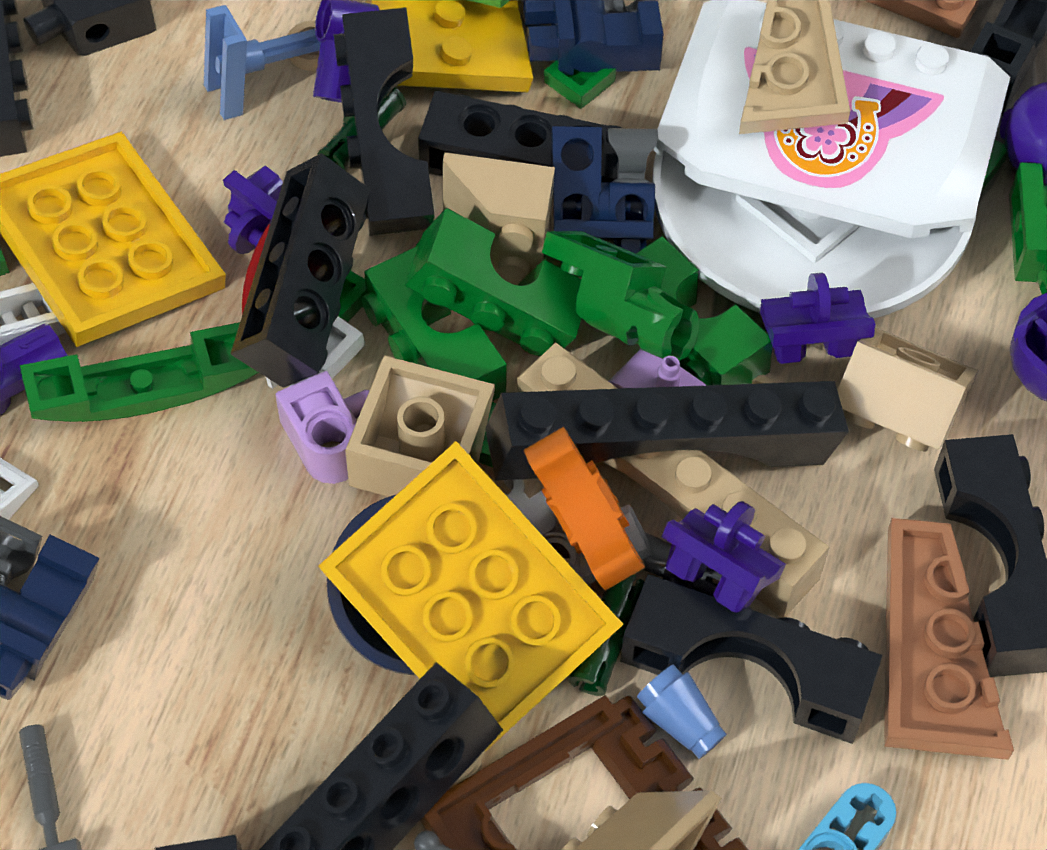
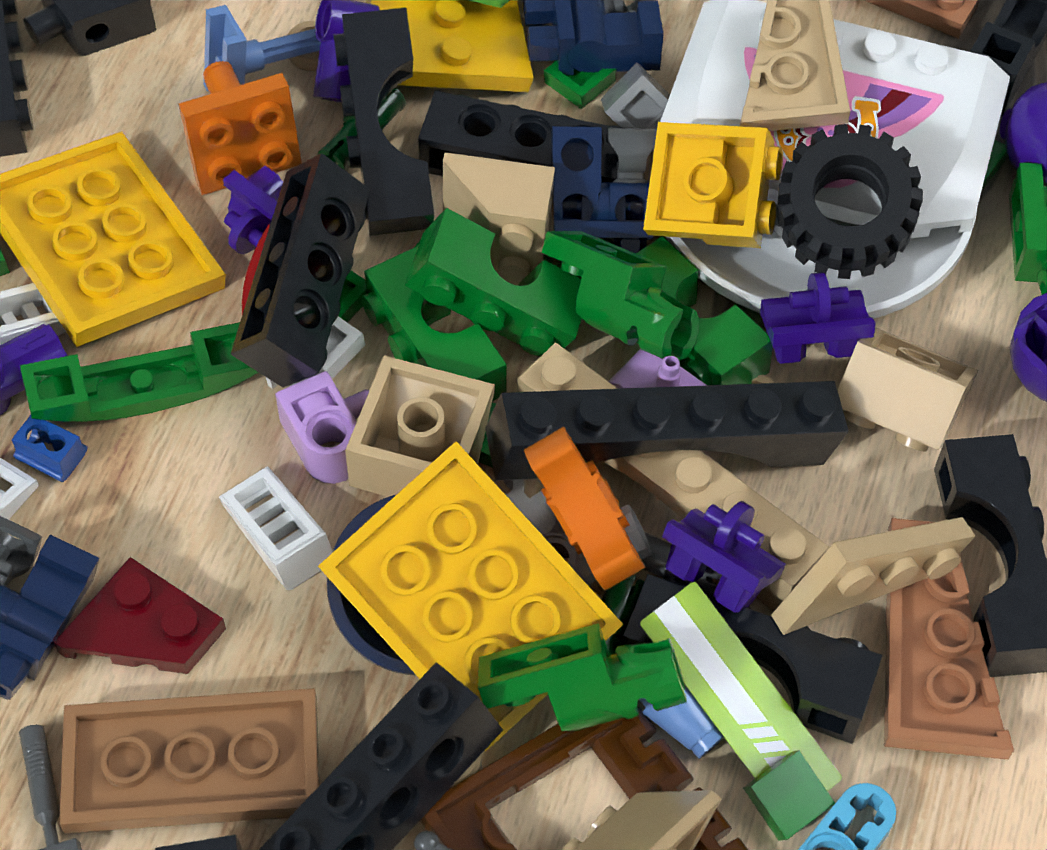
none -> blue piece [12,415,88,482]
none -> dark red wing [54,557,226,674]
none -> medium nougat plate [59,688,319,834]
none -> orange plate [178,61,302,195]
none -> white slope [219,466,333,590]
none -> green plate [478,623,687,731]
none -> light grey panel [601,62,670,129]
none -> lime sticker [640,582,842,792]
none -> yellow plate [643,122,783,248]
none -> green tile [743,750,835,841]
none -> tan wing [771,517,976,635]
none -> black tyre [777,124,923,279]

